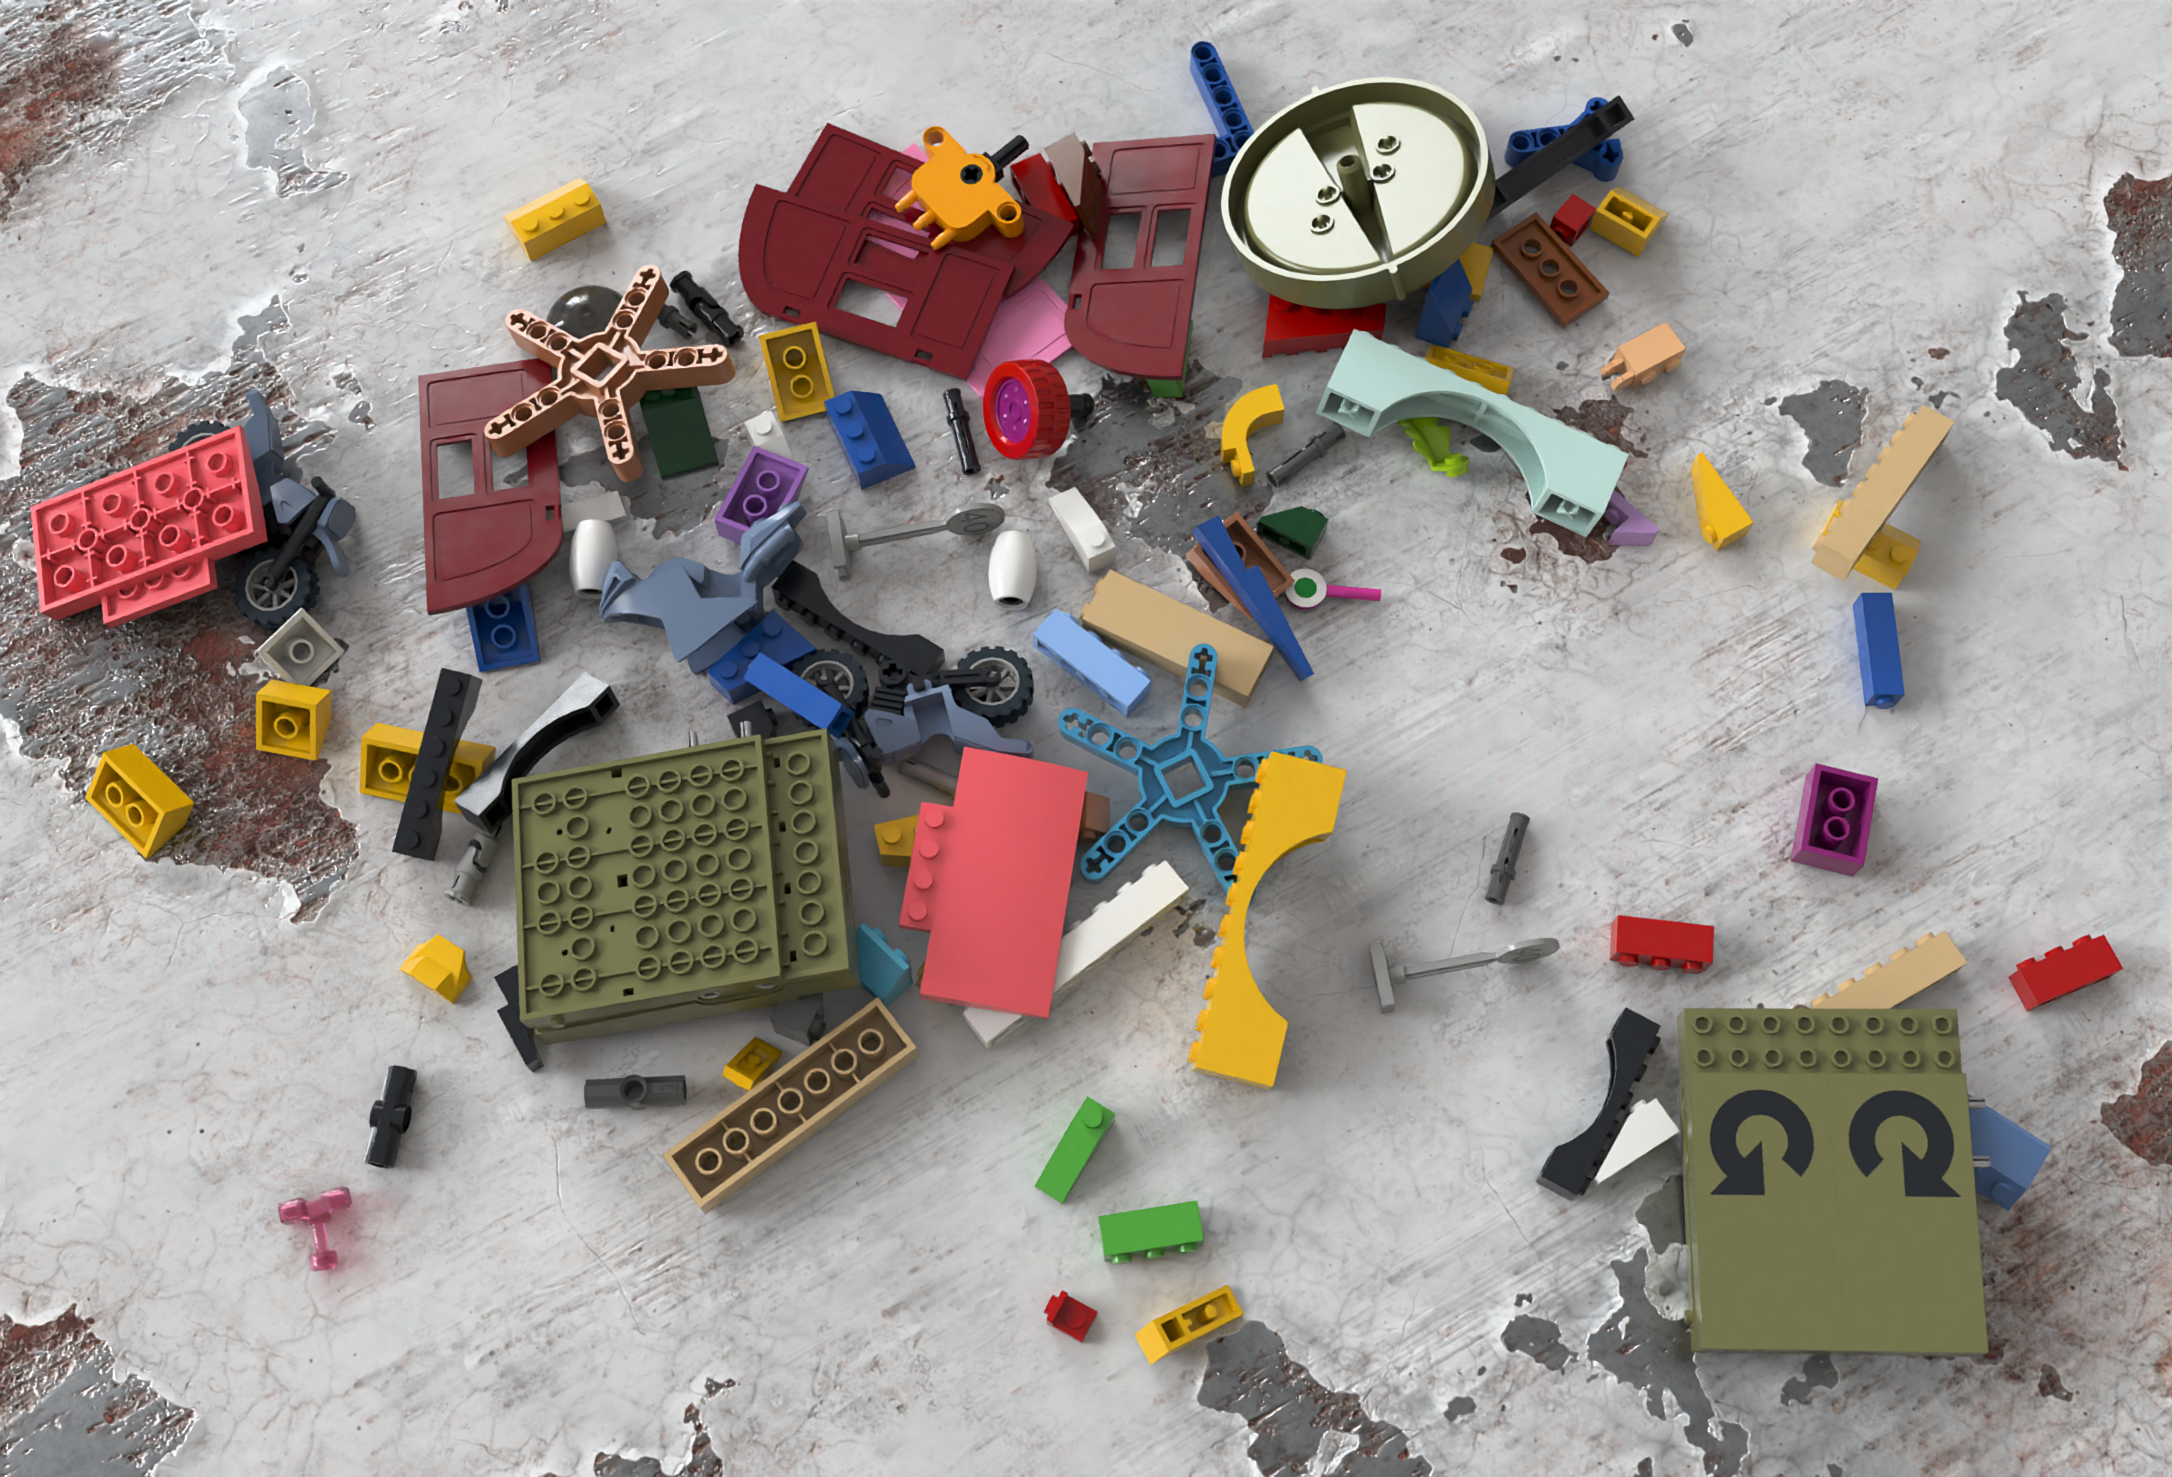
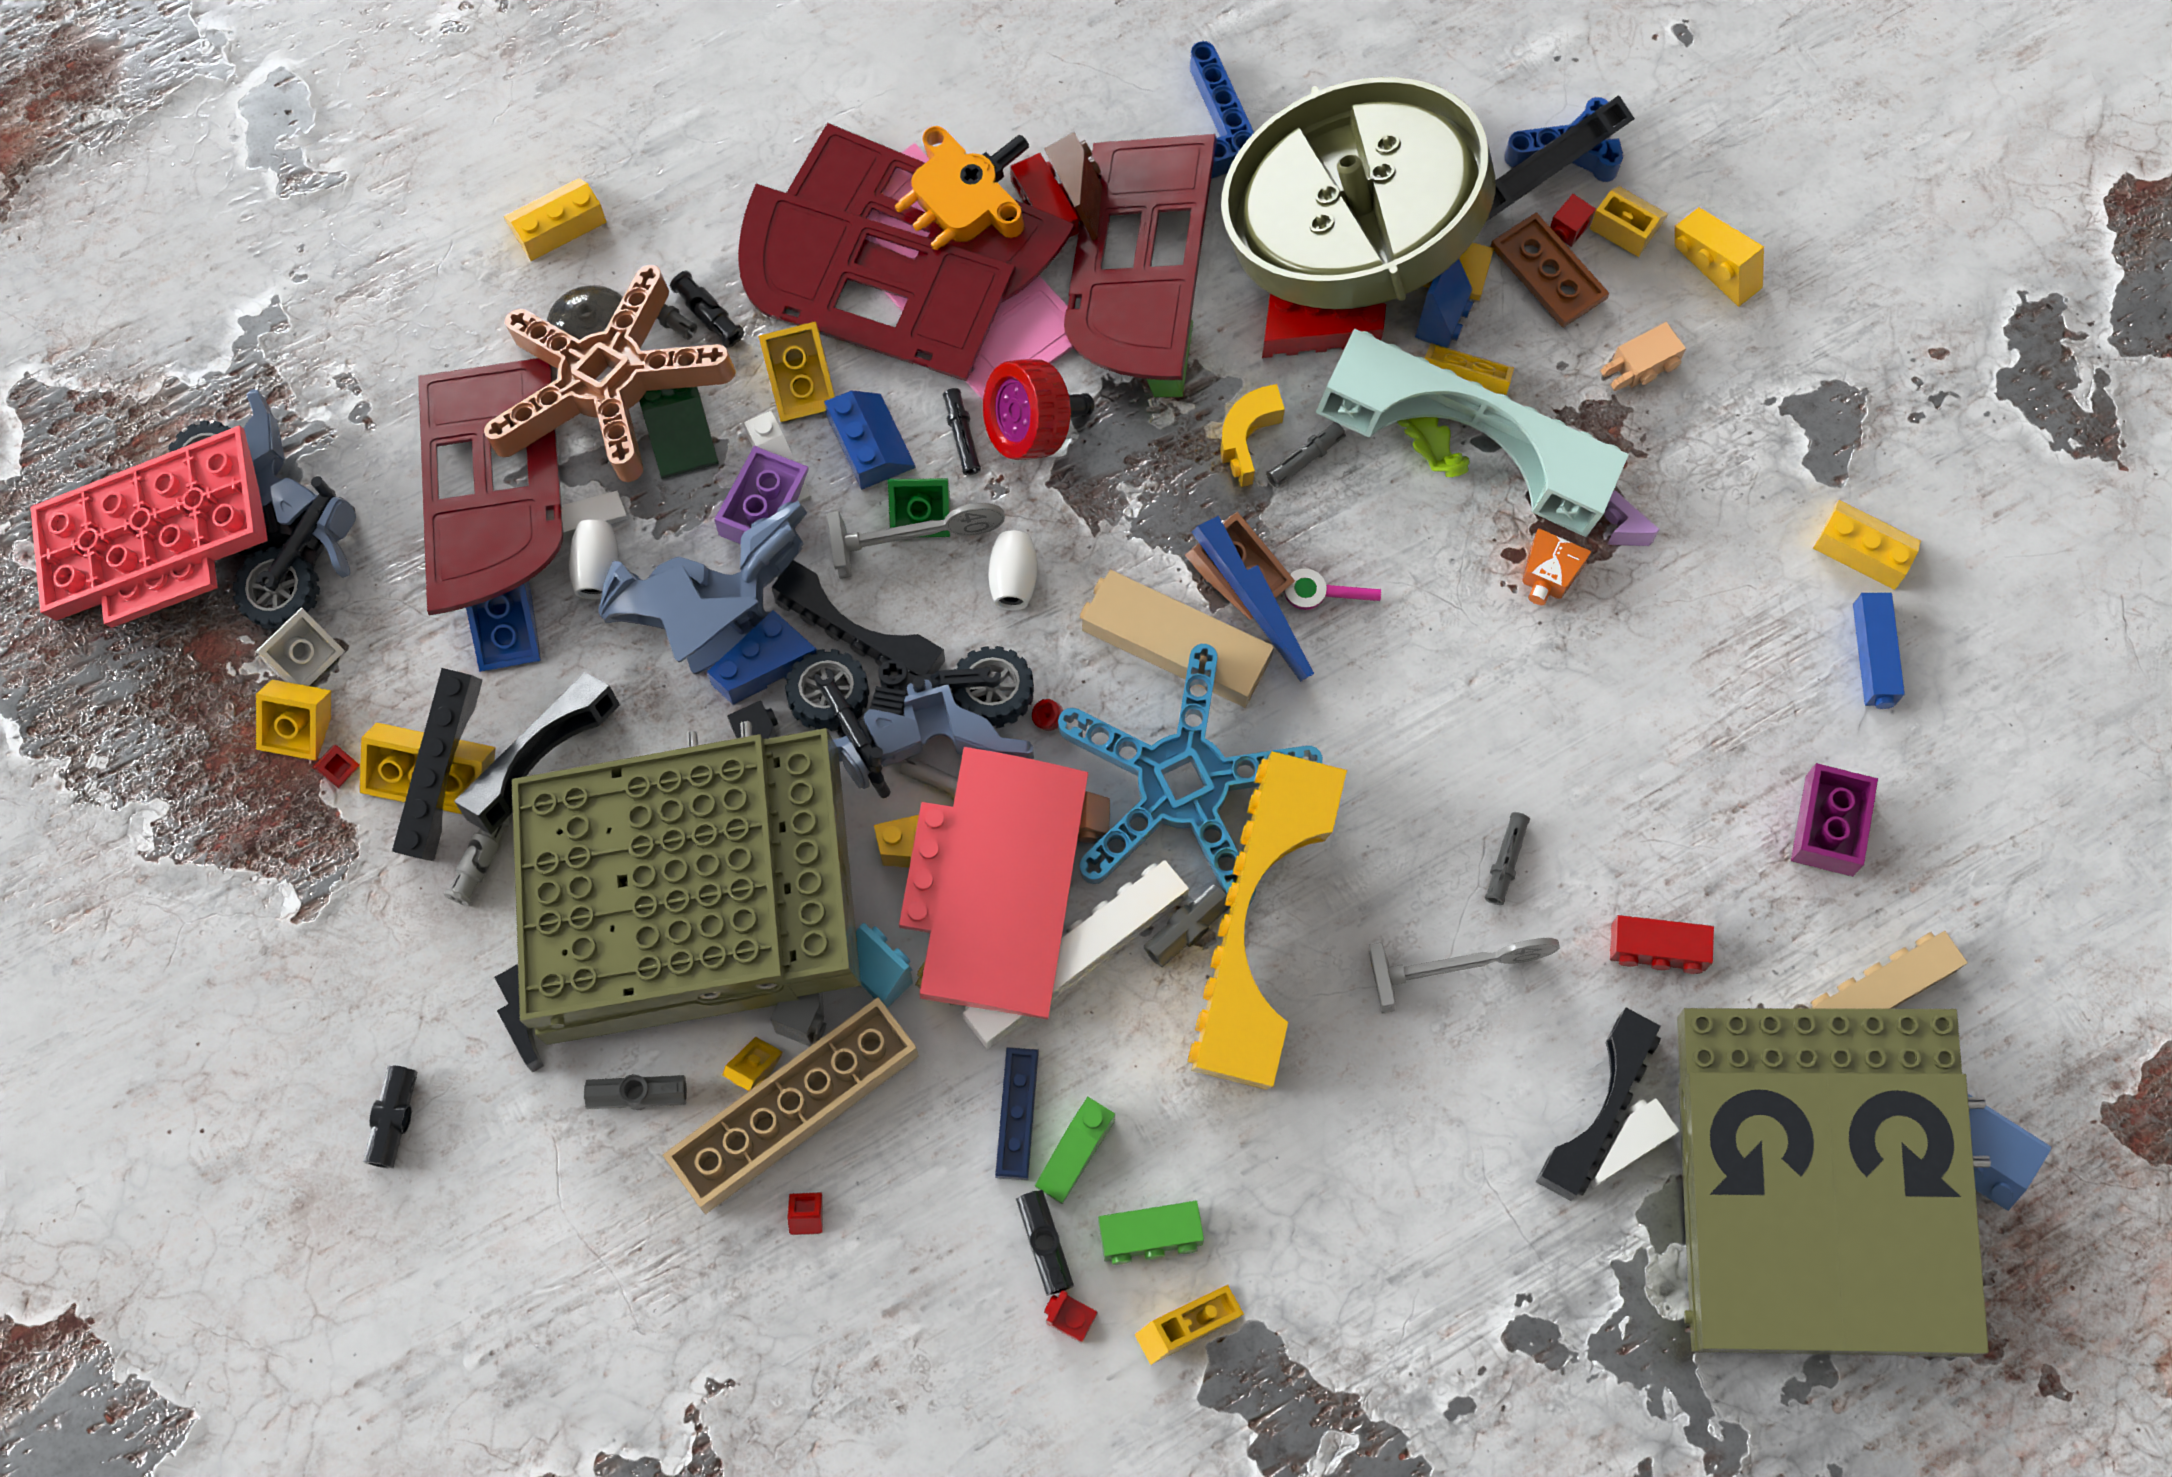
yellow slope [85,743,194,858] -> none
clear pink bar [278,1186,352,1271] -> none
yellow slope [400,934,473,1005] -> none
blue brick [743,652,856,739] -> none
light blue brick [1033,608,1151,718] -> none
white slope [1049,487,1116,574] -> none
dark green slope [1257,506,1329,561] -> none
yellow slope [1691,452,1754,551] -> none
tan brick [1811,405,1955,581] -> none
red brick [2008,934,2123,1012] -> none
none -> red slope [312,744,360,788]
none -> red slope [787,1192,823,1235]
none -> green slope [888,478,950,538]
none -> dark blue tile [995,1047,1039,1180]
none -> black piece [1016,1190,1074,1296]
none -> red tile [1032,699,1063,731]
none -> dark grey piece [1144,884,1230,967]
none -> orange torso [1522,528,1591,605]
none -> yellow wedge [1675,207,1764,307]

